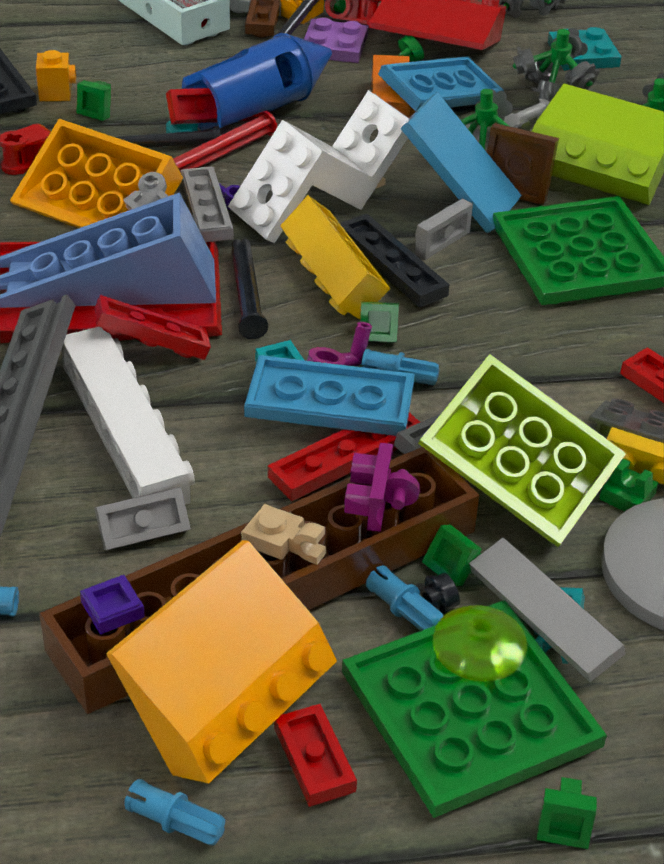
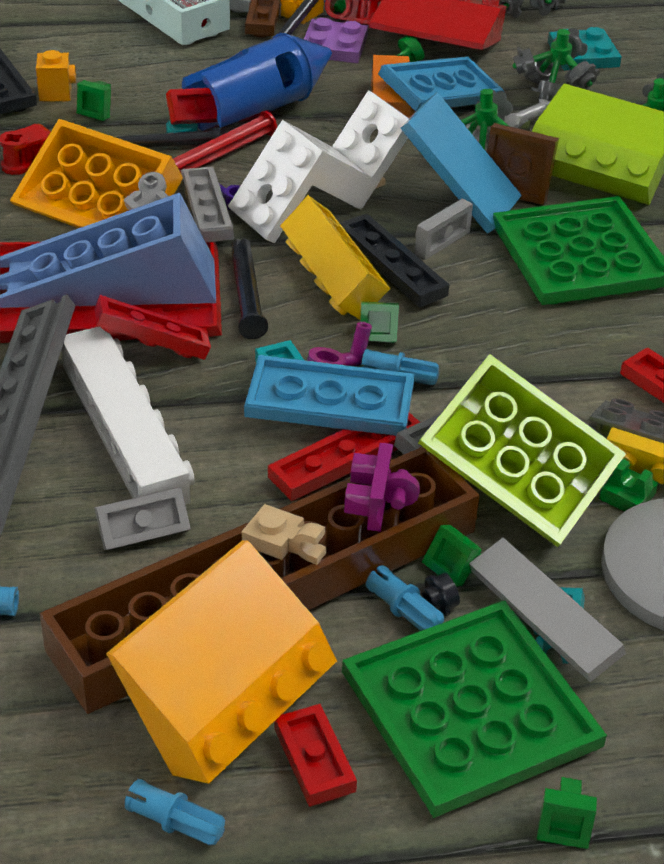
dark purple tile [80,574,145,634] -> none
clear neon green dish [433,605,527,681] -> none

